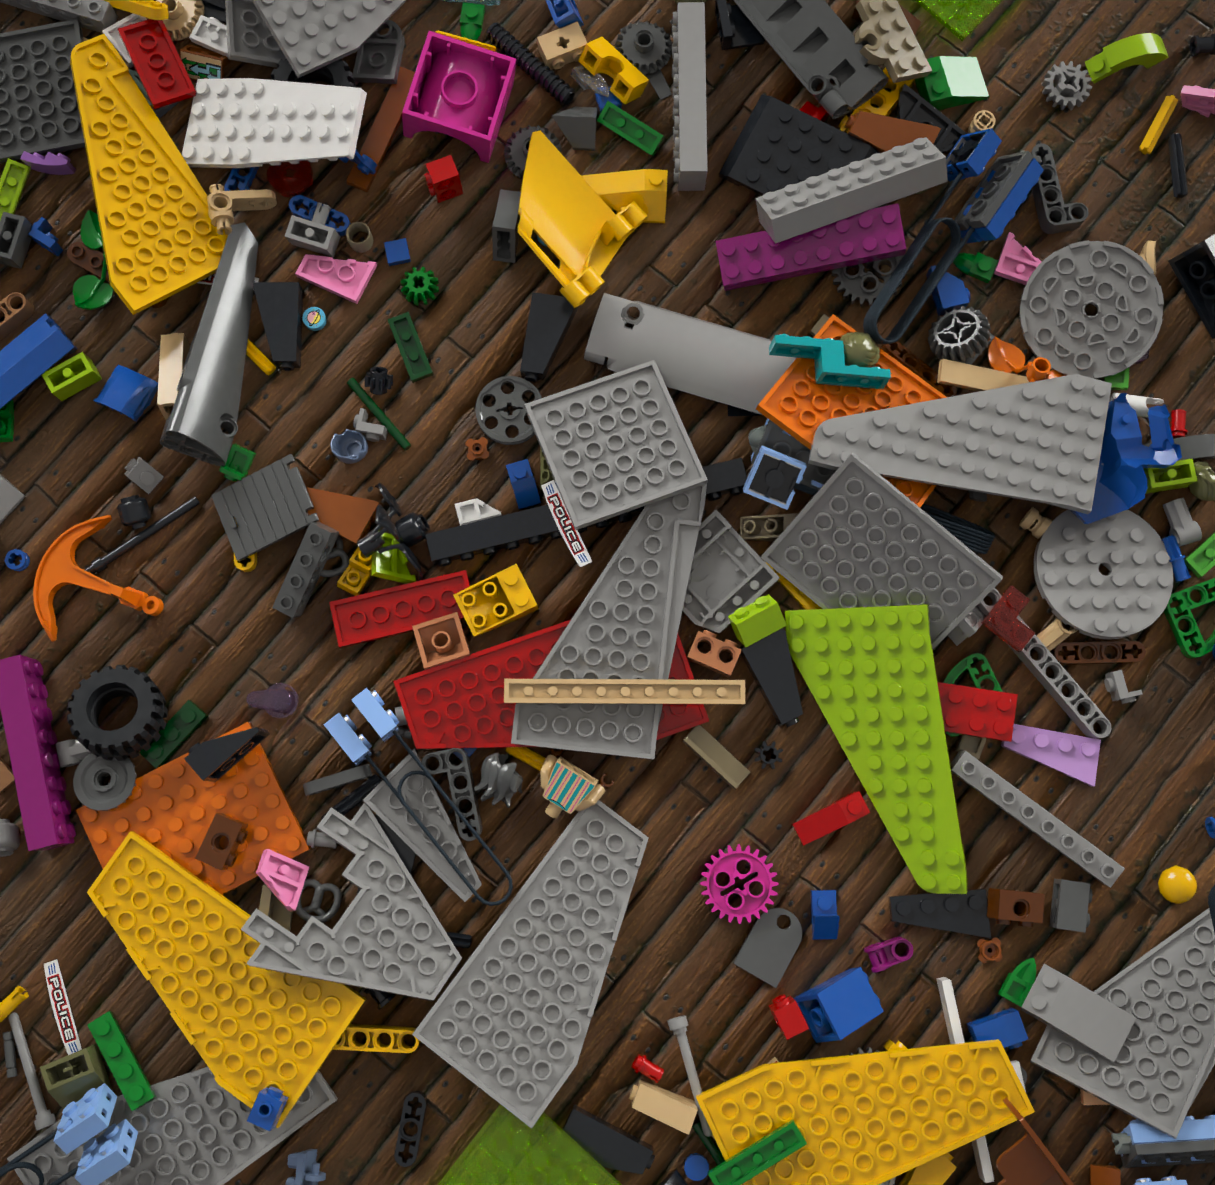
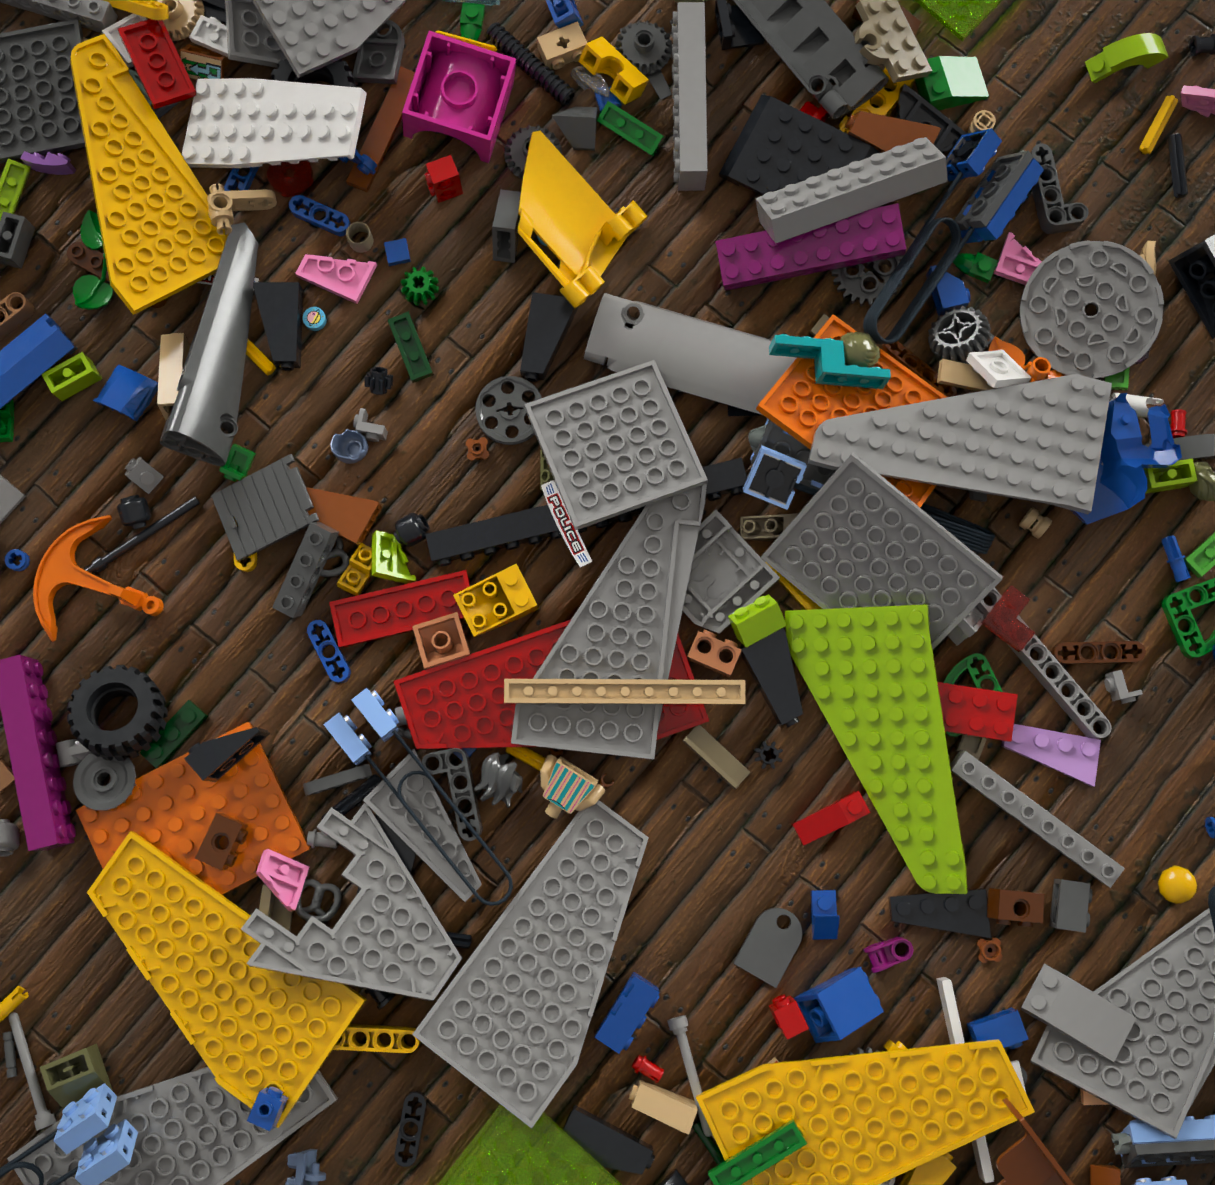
blue bracket [28,217,63,257] -> none
sticker [44,959,82,1055] -> none
green plate [87,1011,156,1112] -> none
clear purple piece [246,683,299,718] -> none
light grey brick [285,202,340,258] -> none
dark green bar [347,378,411,451] -> none
black plant [357,483,423,581] -> none
white tile [455,498,502,526] -> none
blue slope [506,459,541,510] -> none
yellow wedge [581,169,668,223] -> none
blue tile [684,1153,709,1181] -> none
dark pink gear [700,844,779,924] -> none
green plate [998,958,1036,1007] -> none
light grey plate [1033,509,1173,639] -> none
tan piece [1036,618,1078,651] -> none
light grey gear [1042,61,1092,110] -> none
light grey piece [1163,498,1202,547] -> none
none -> blue beam [307,620,351,683]
none -> blue wedge [594,971,660,1054]
none -> white plate [966,350,1031,388]

